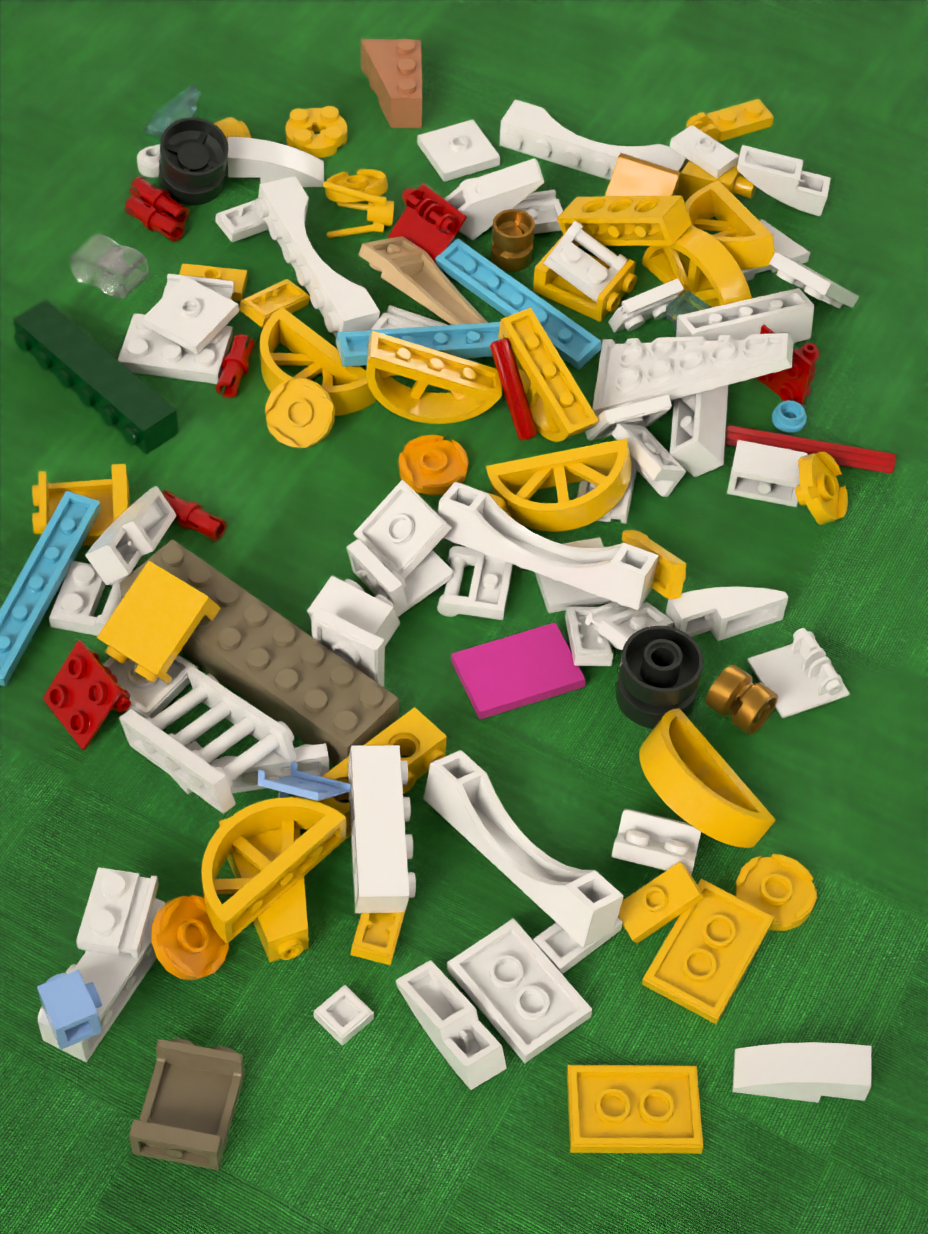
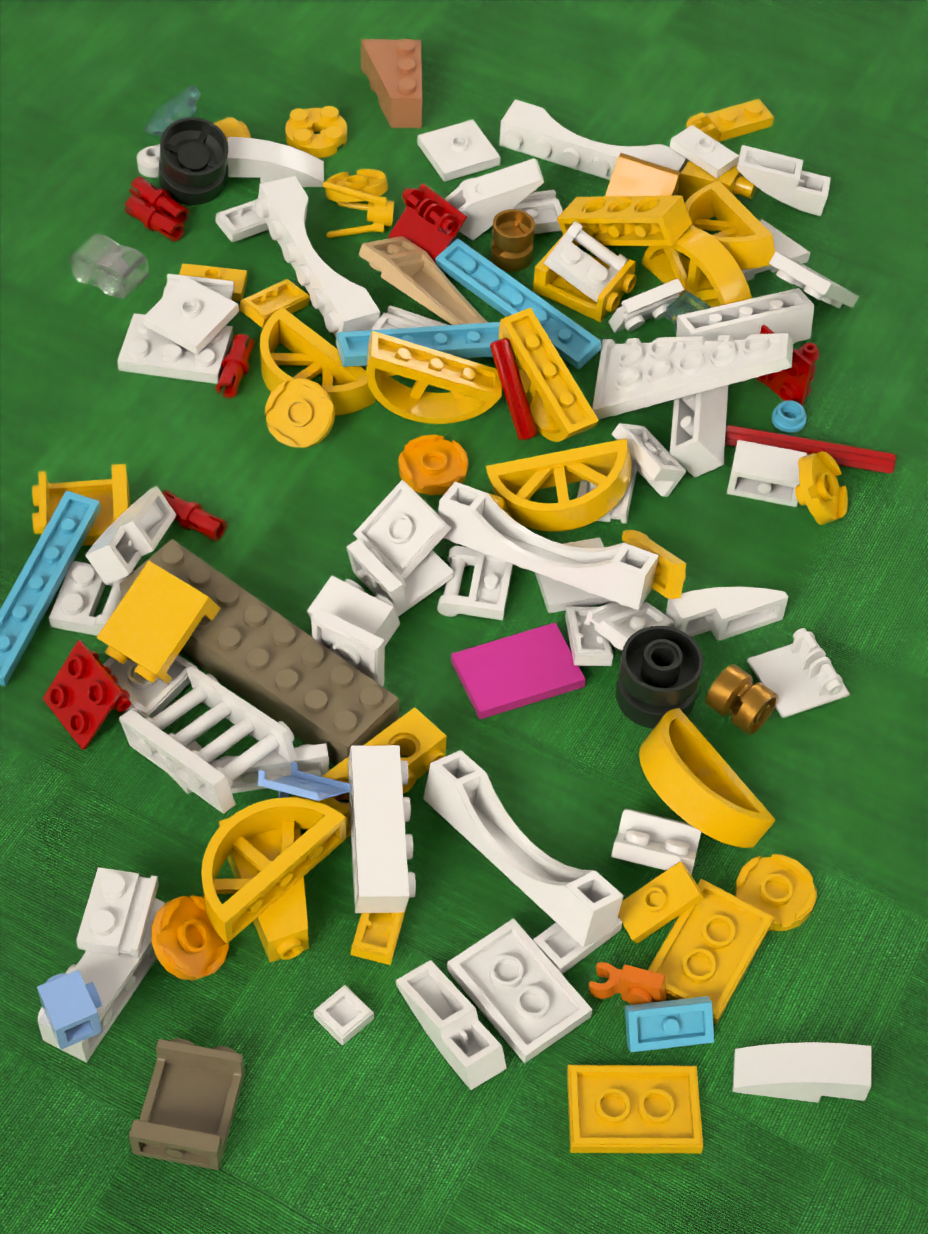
dark green brick [13,299,179,455] -> none
white plate [585,394,672,441] -> none
none -> orange plate [589,962,667,1005]
none -> medium azure plate [625,996,714,1052]

